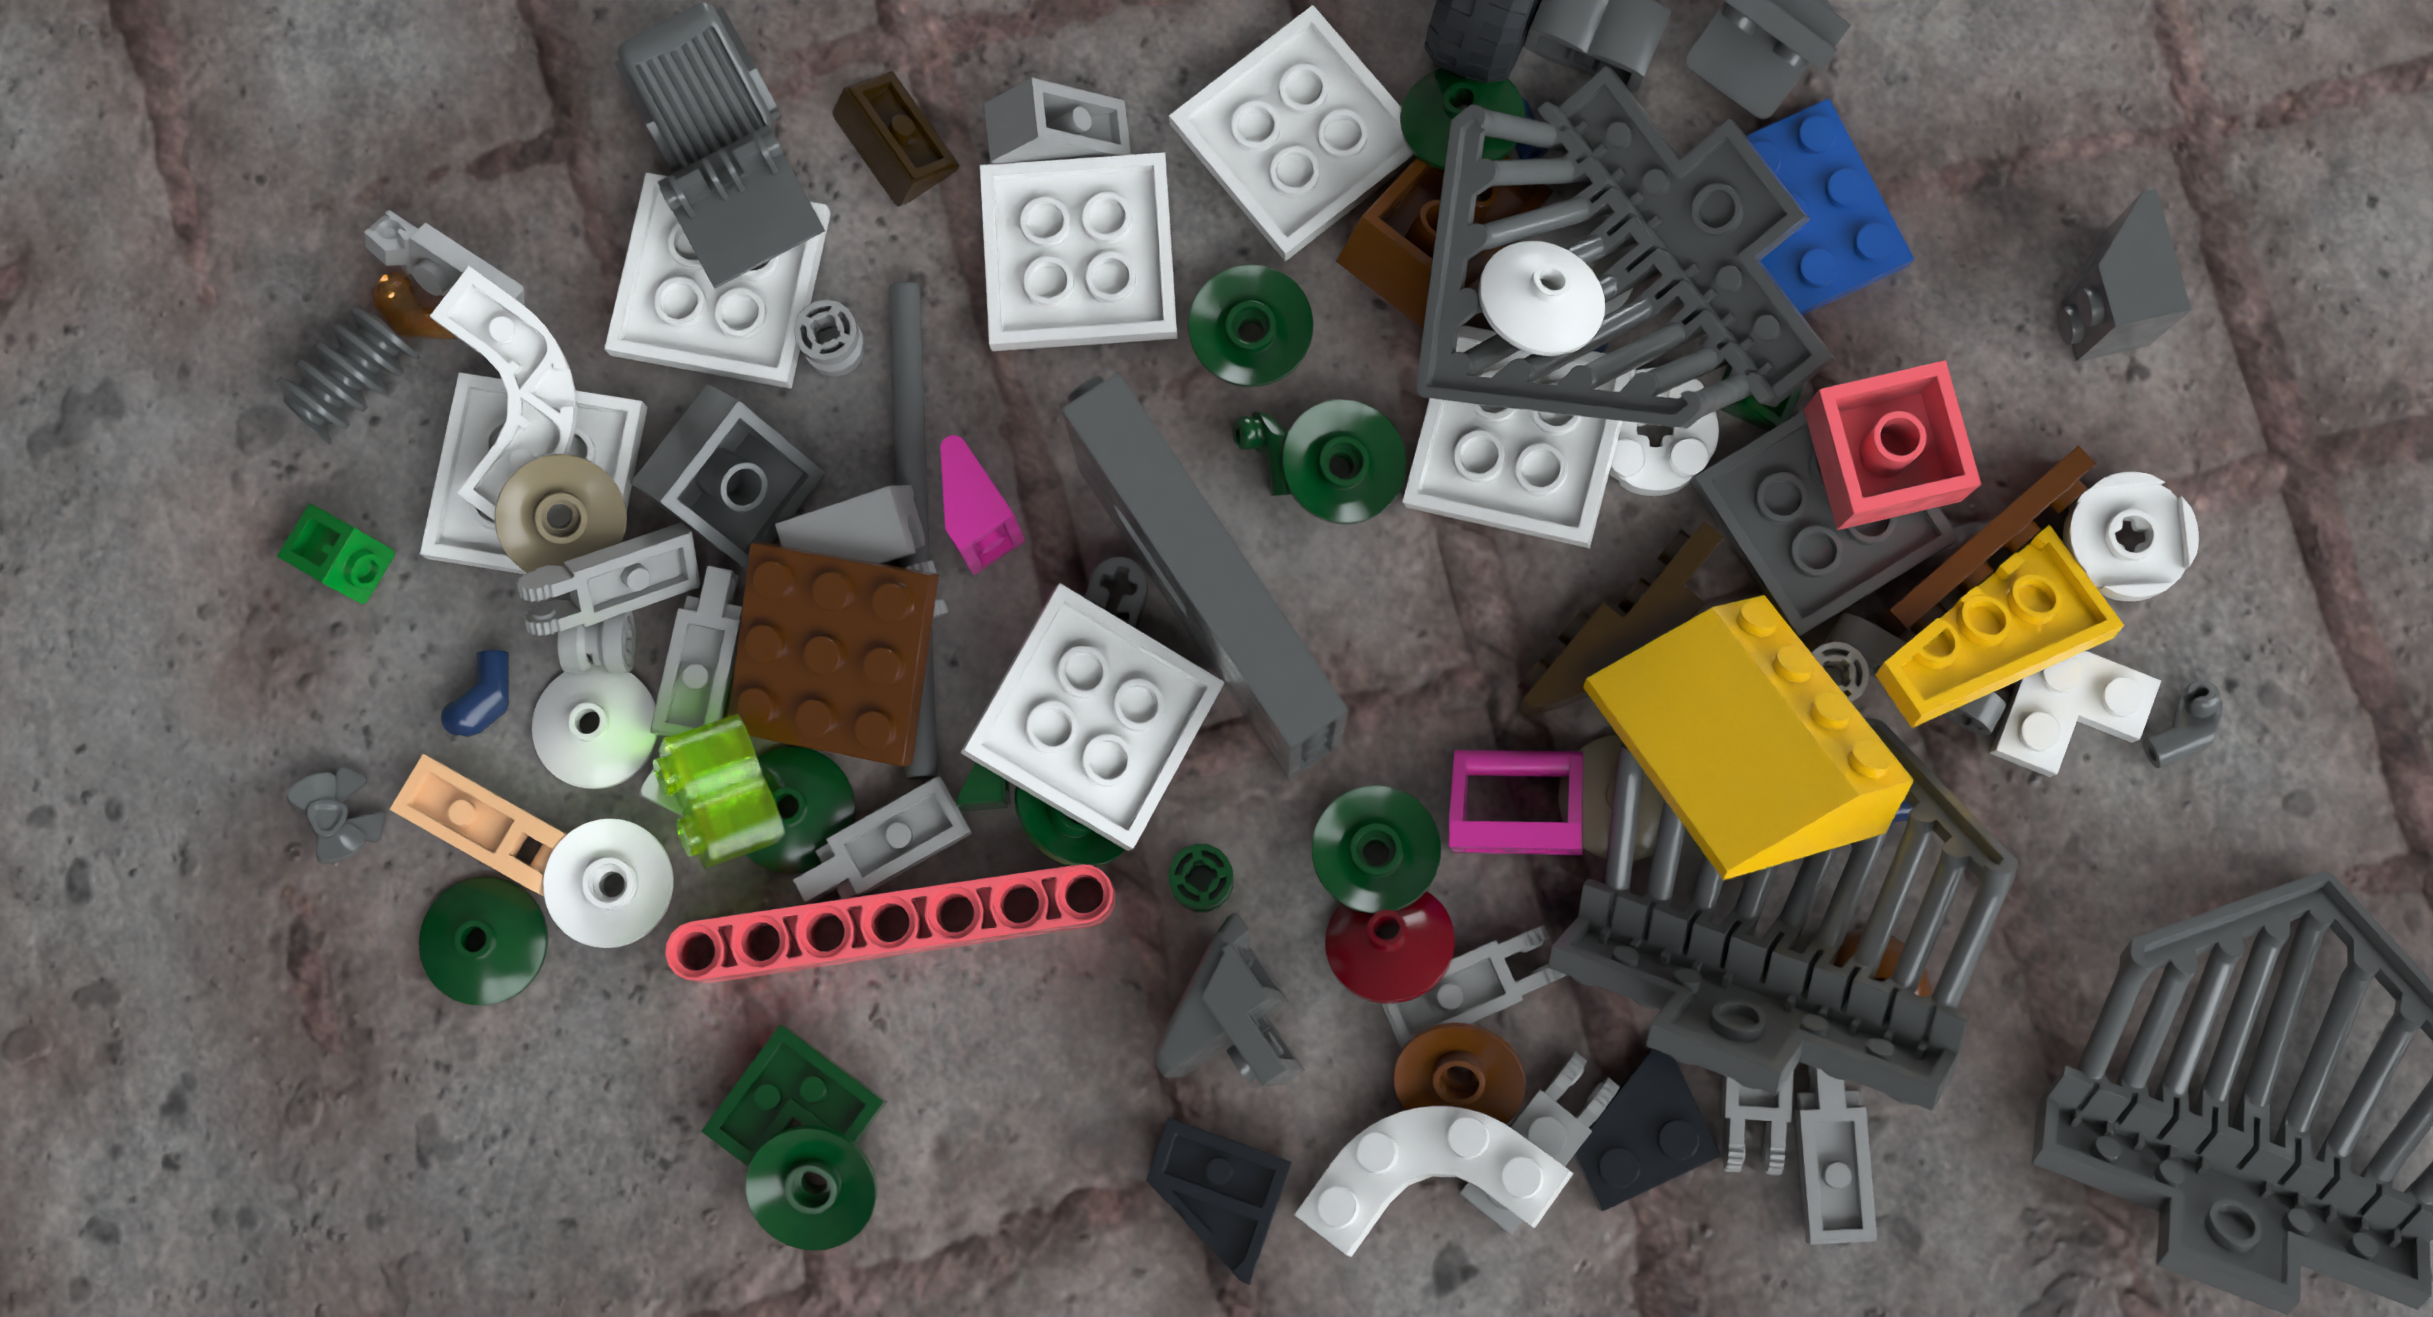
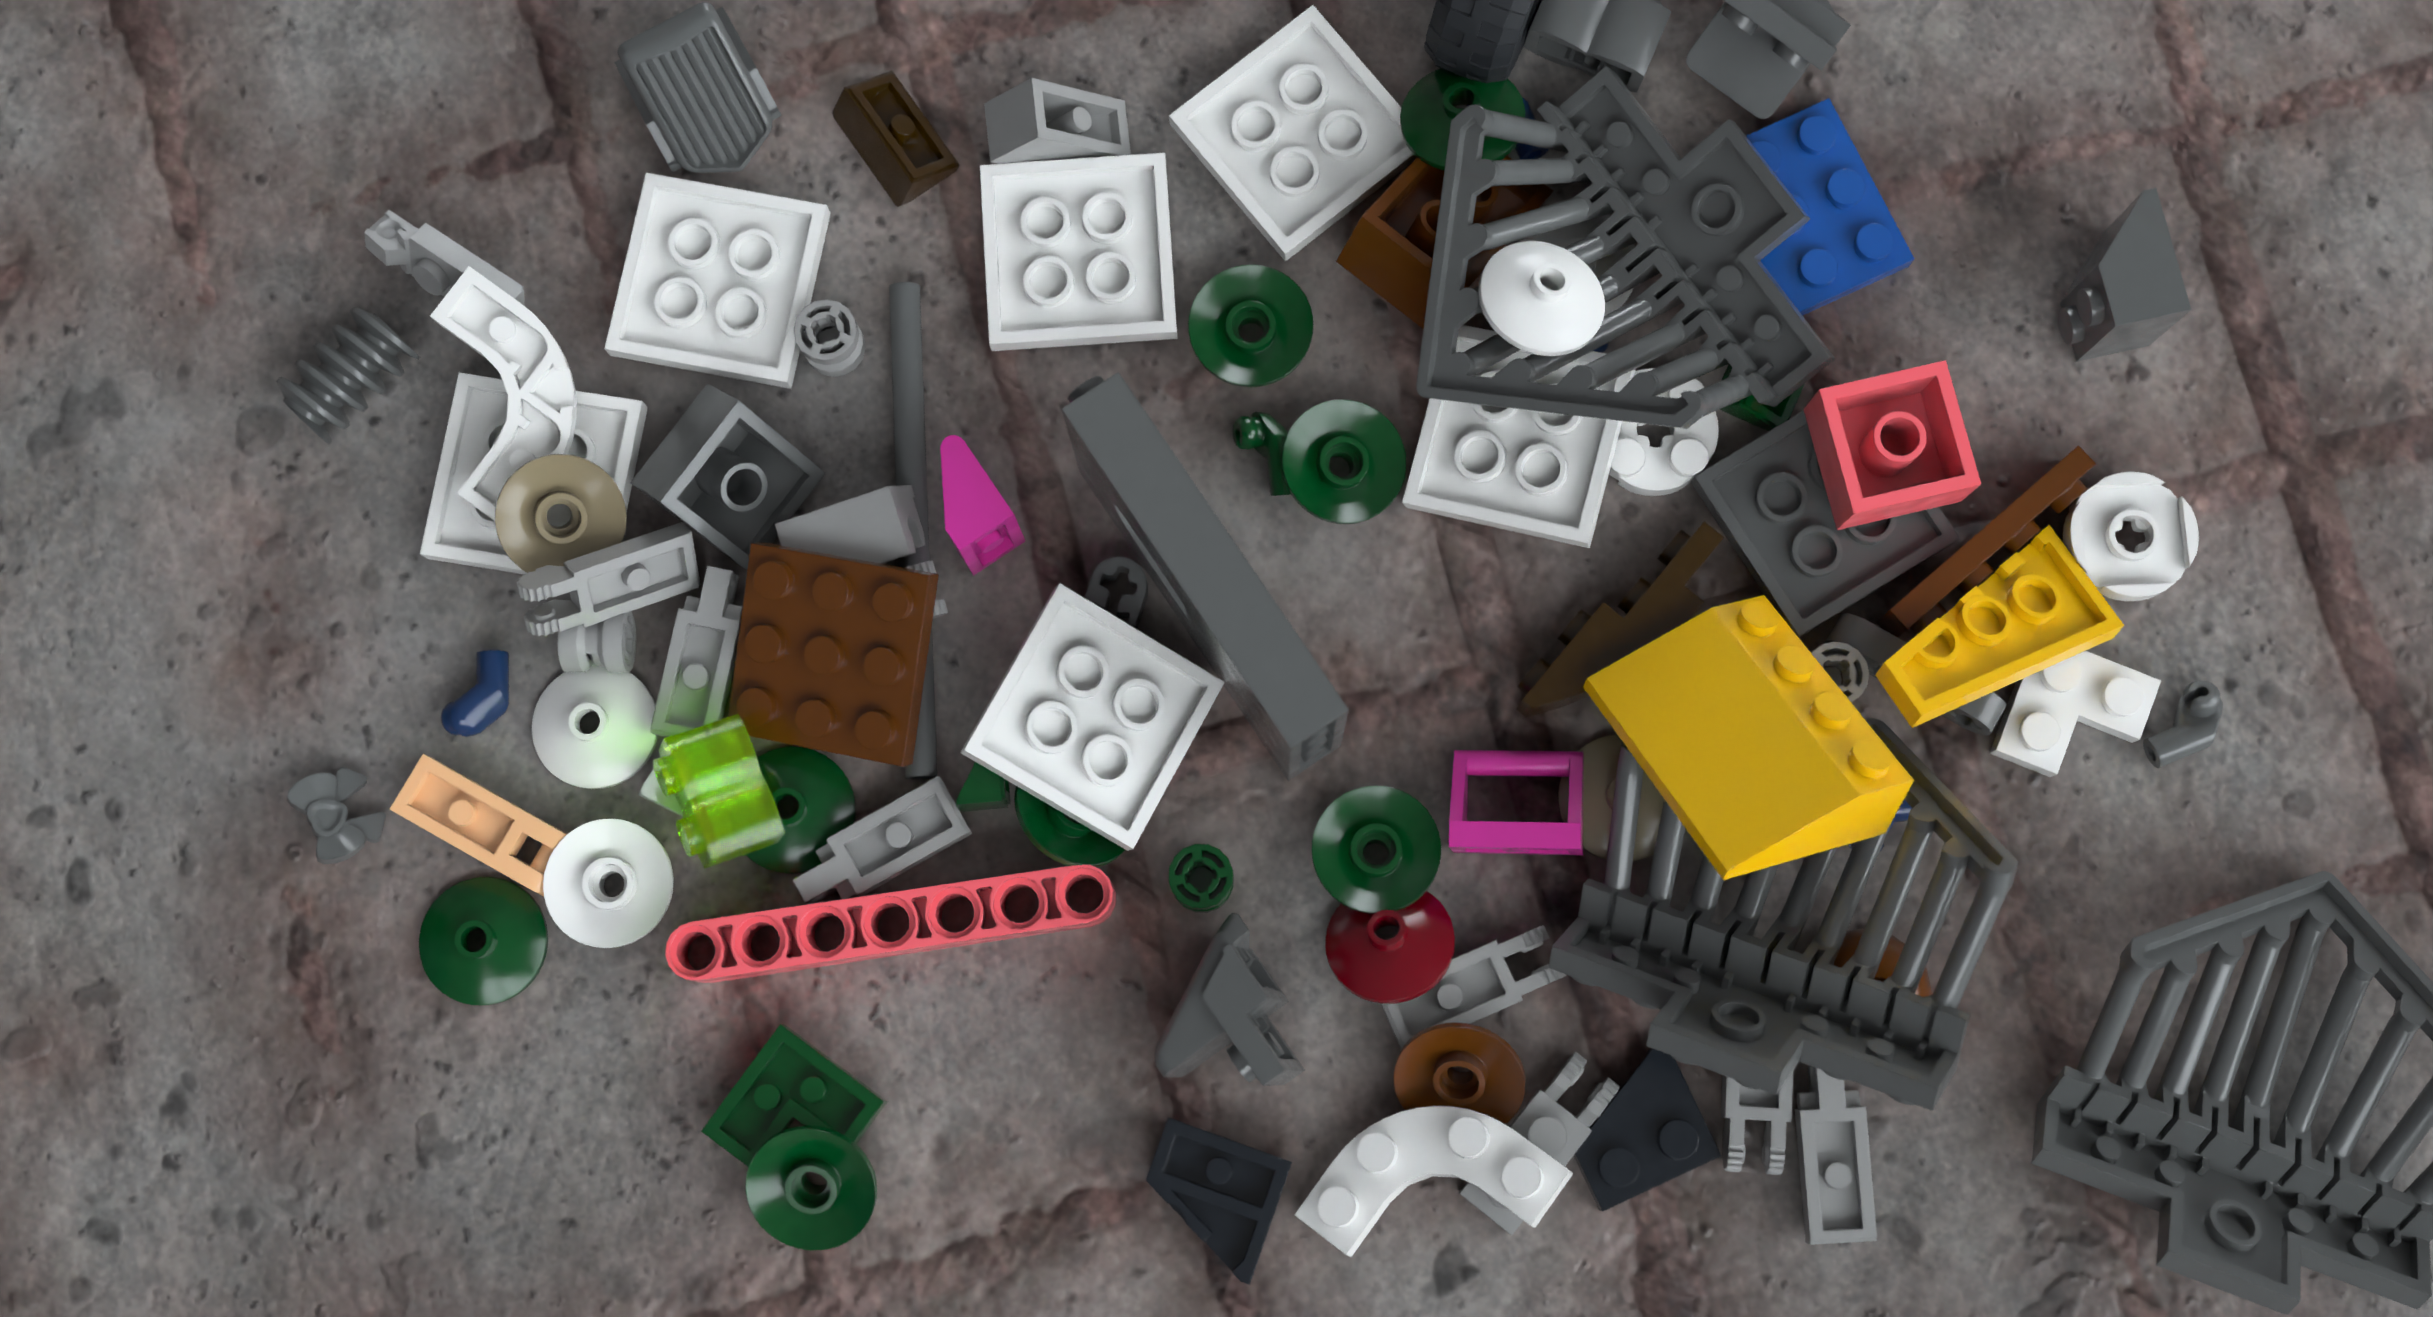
green bracket [276,503,395,604] -> none
clear orange arm [373,272,457,340] -> none
dark grey hinge [657,125,825,289] -> none

